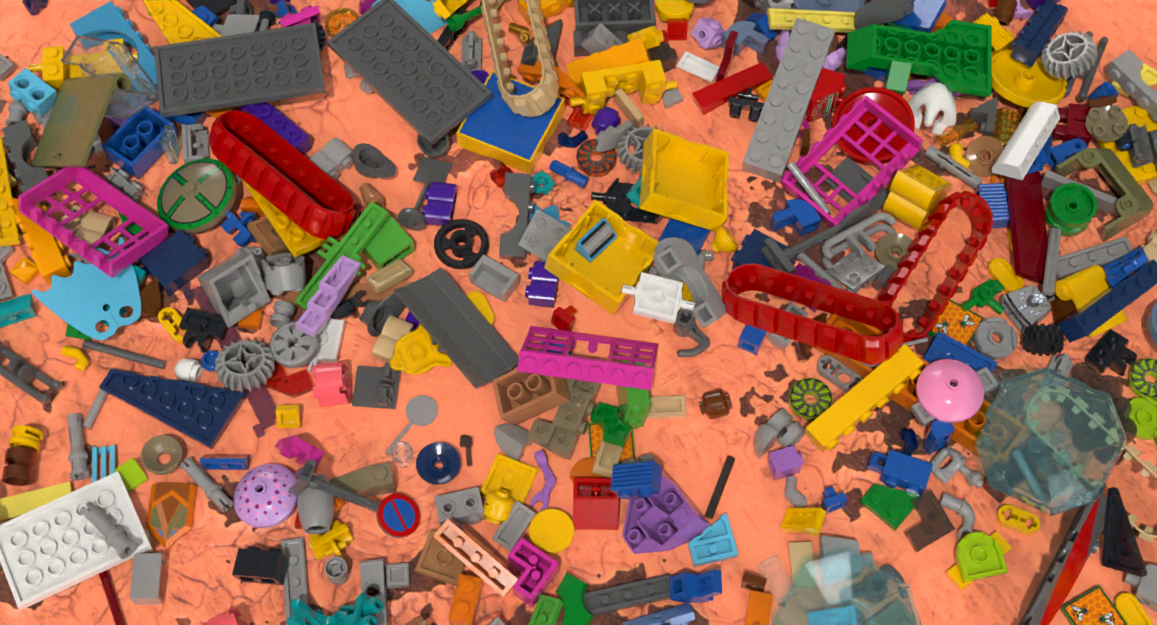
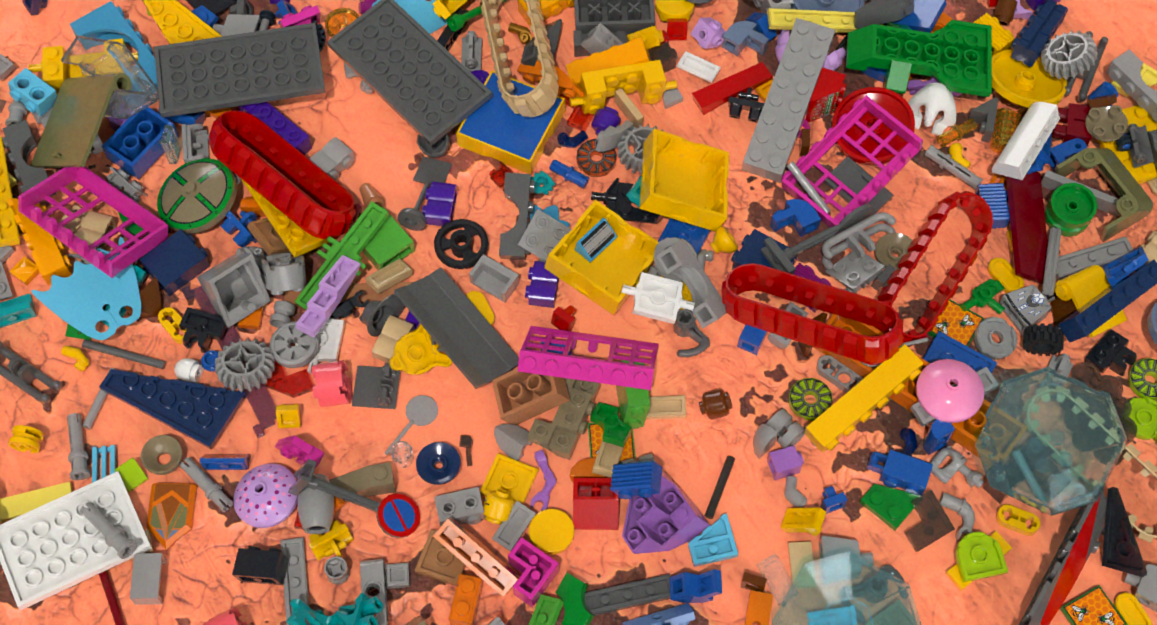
copper wheel [2,447,36,486] -> none
dark grey piece [353,143,397,178] -> none
dark red tile [716,30,738,82] -> none
light grey bar [797,252,843,289] -> none
yellow brick [883,164,953,231] -> none
medium nougat dish [965,136,1004,177] -> none

